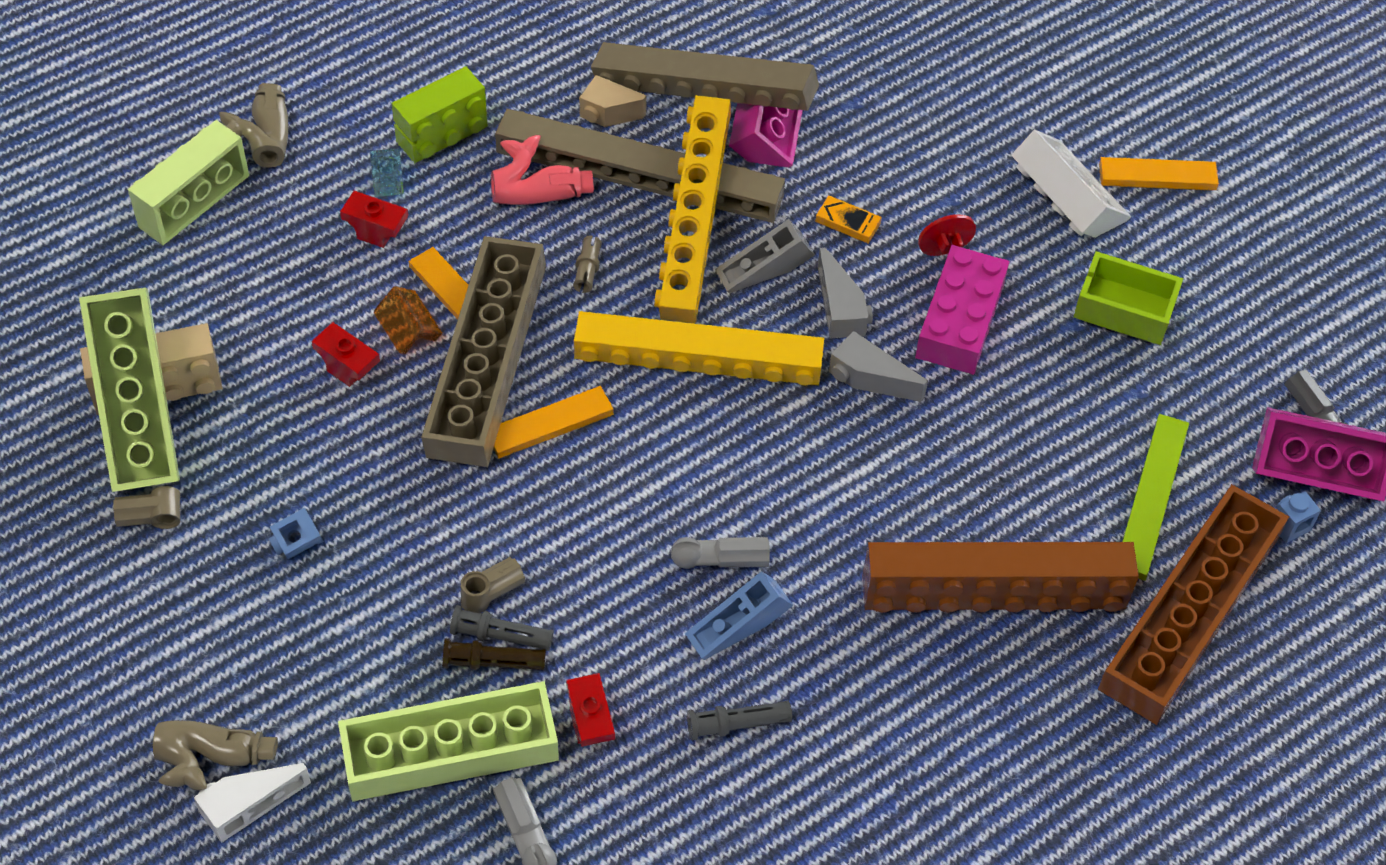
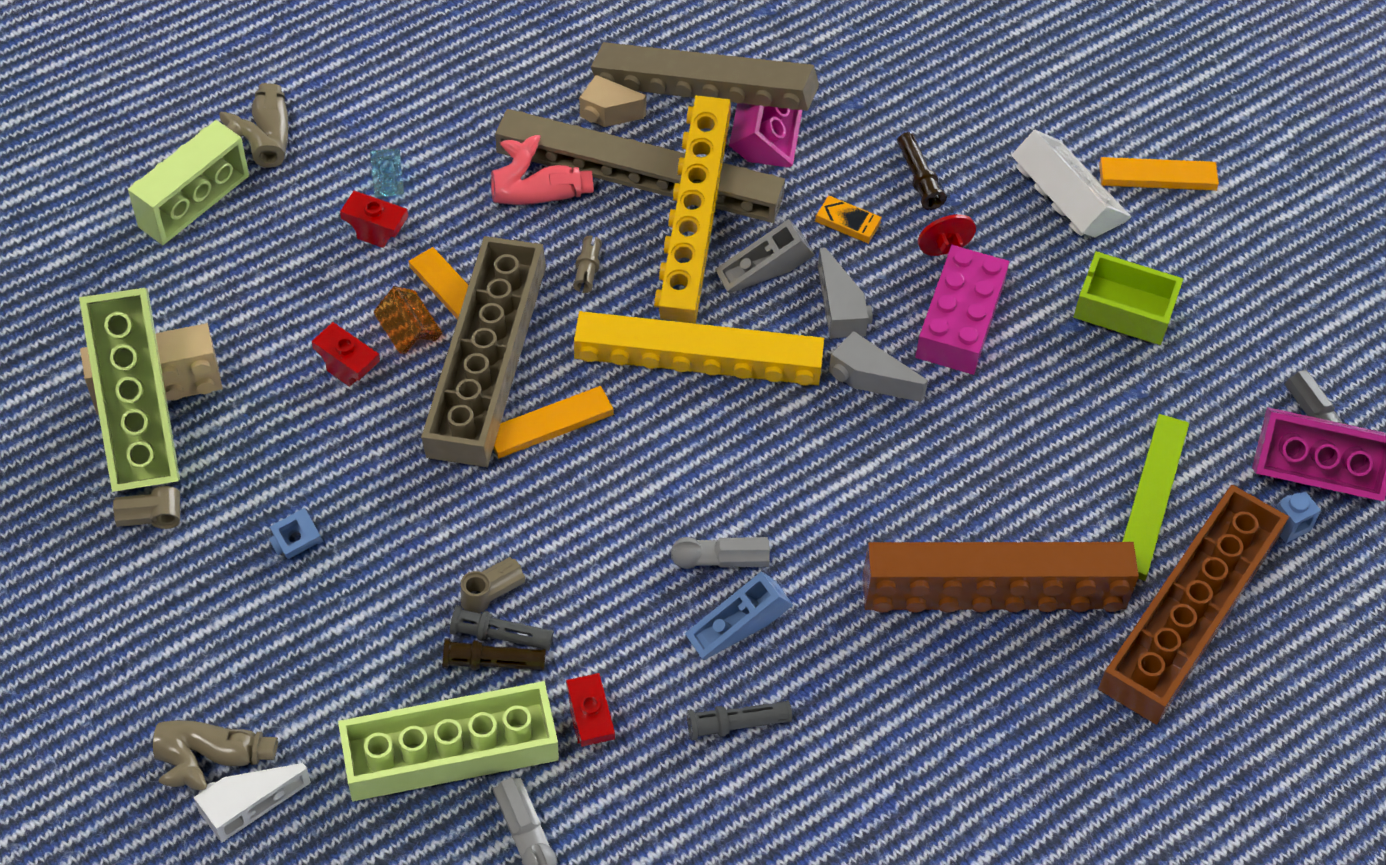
lime piece [391,66,488,164] -> none
none -> dark brown pin [897,132,947,210]

